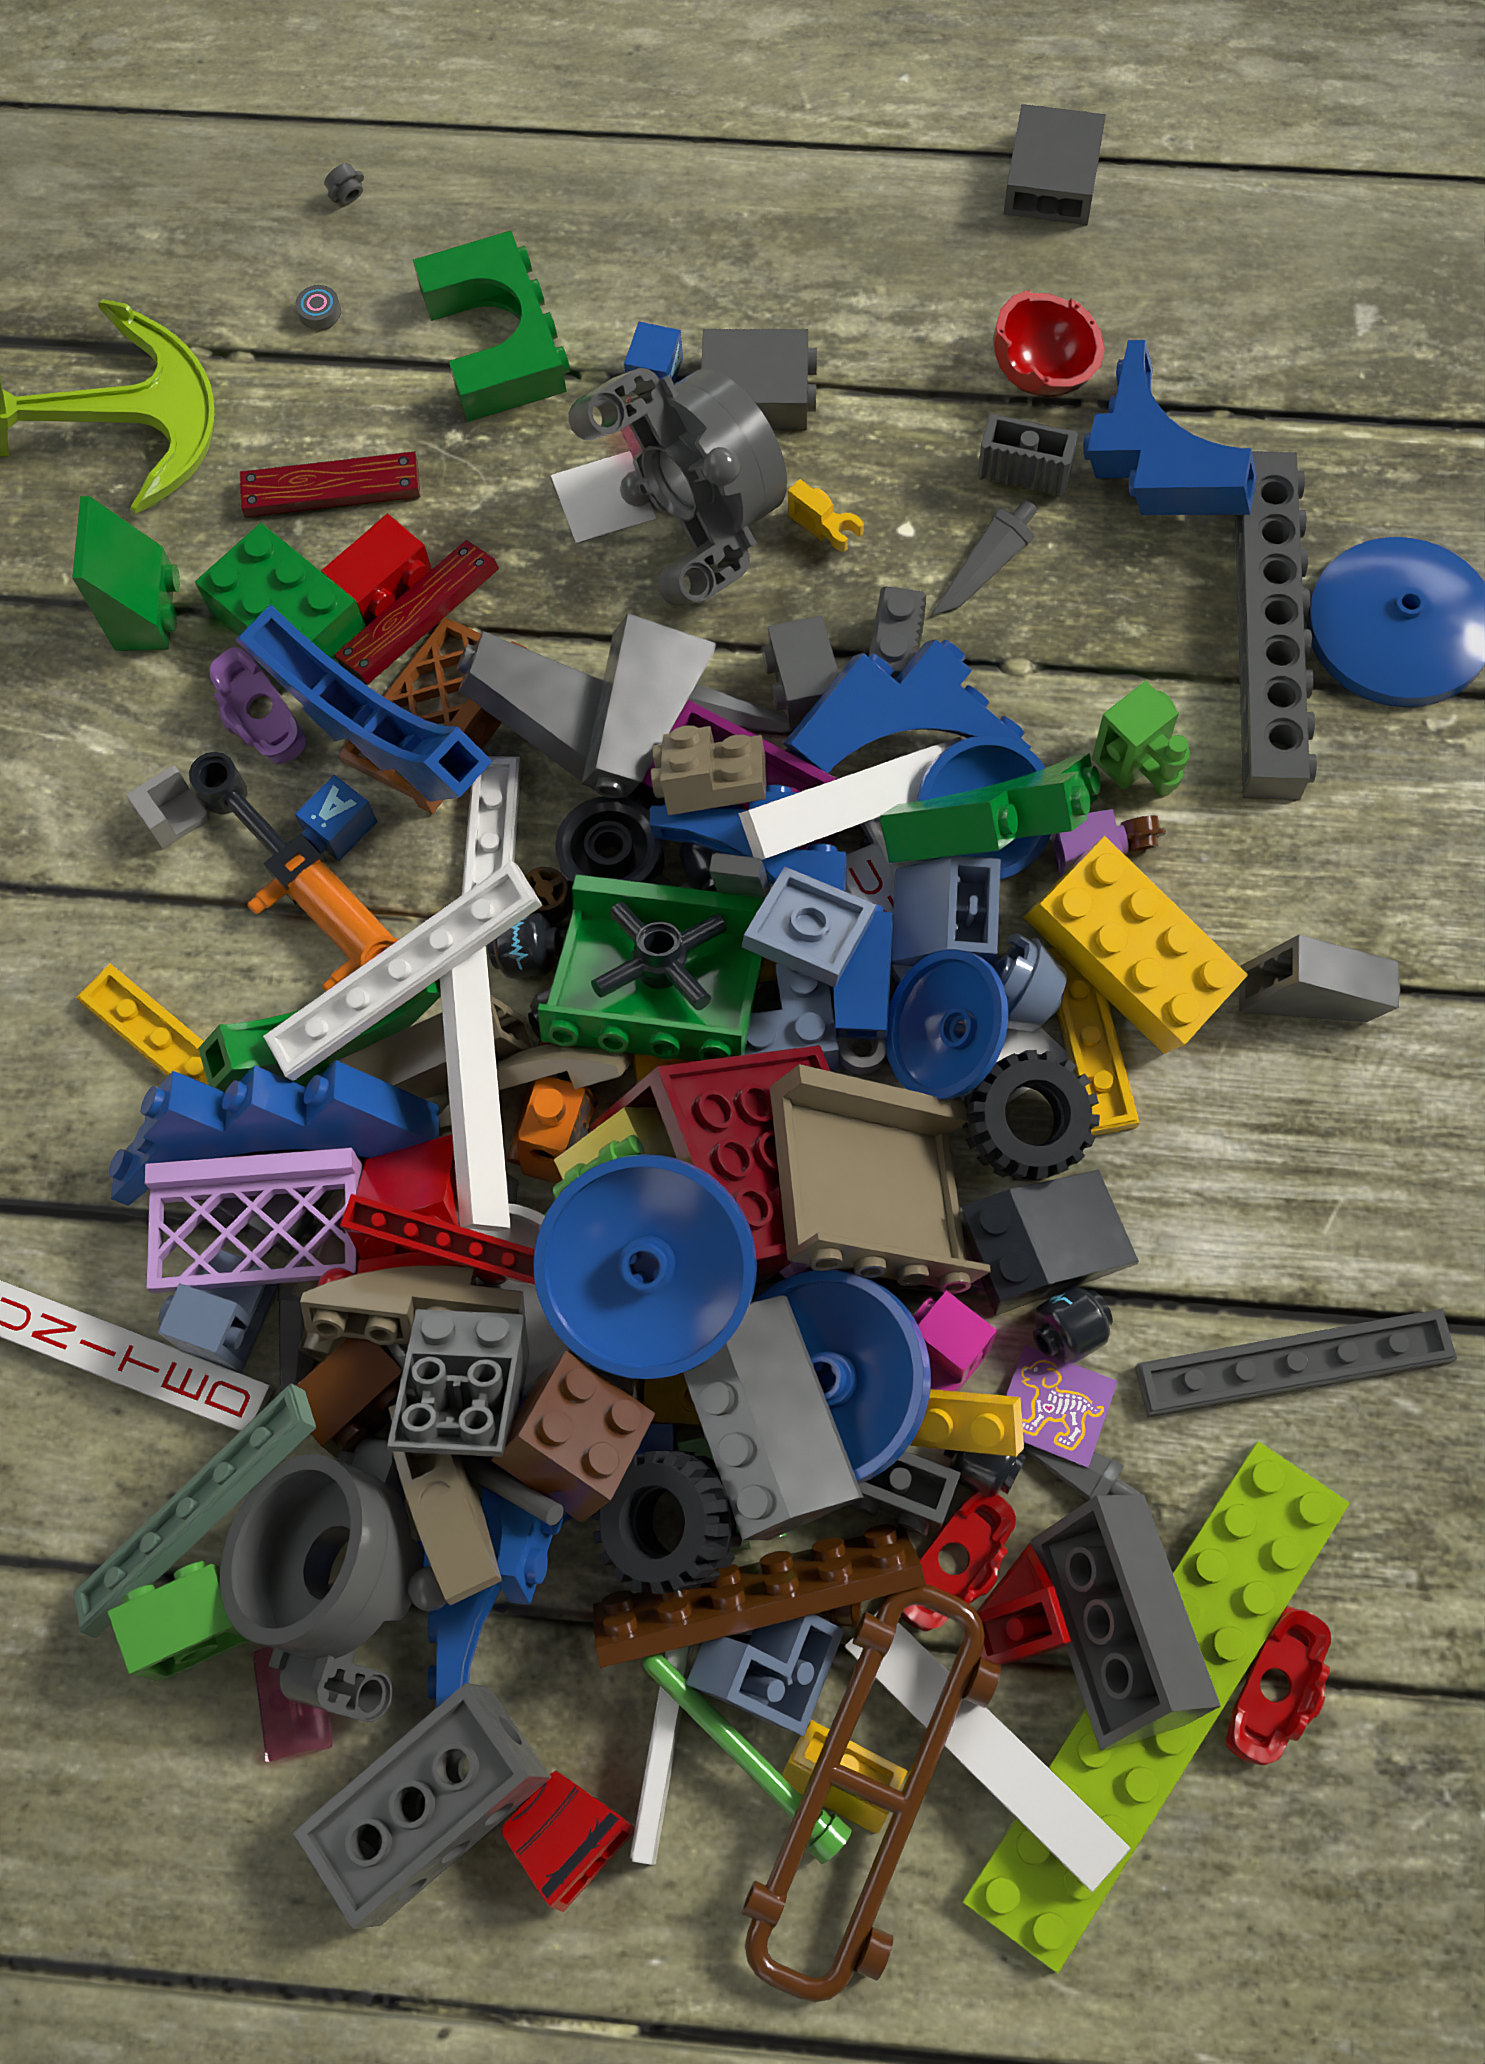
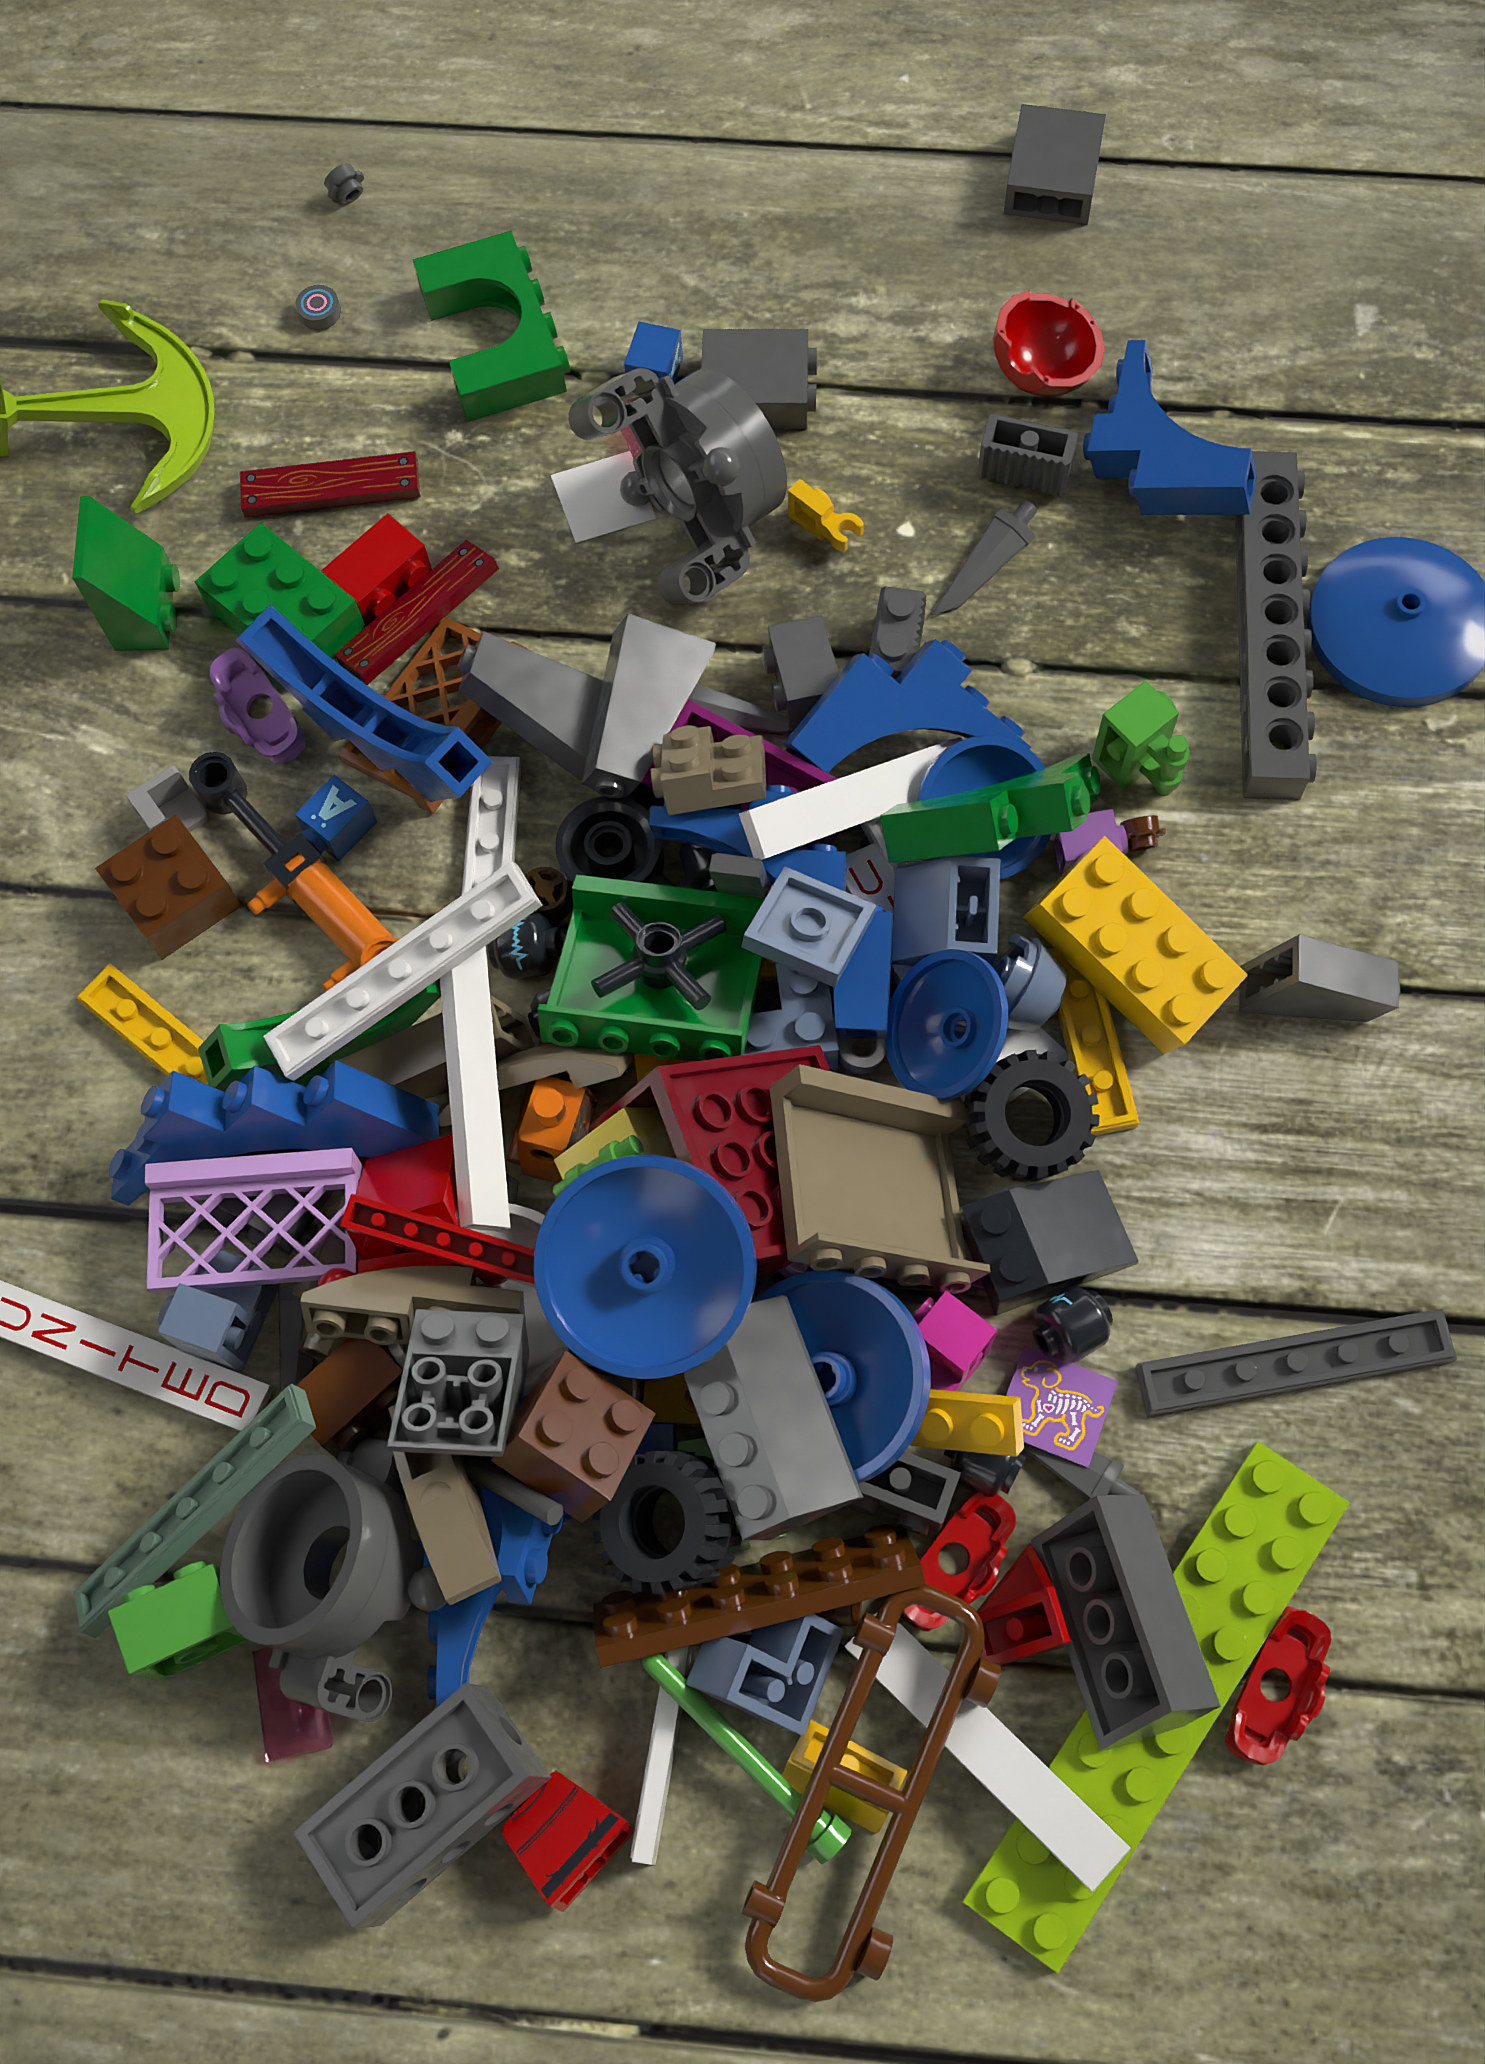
none -> reddish brown brick [95,814,241,960]

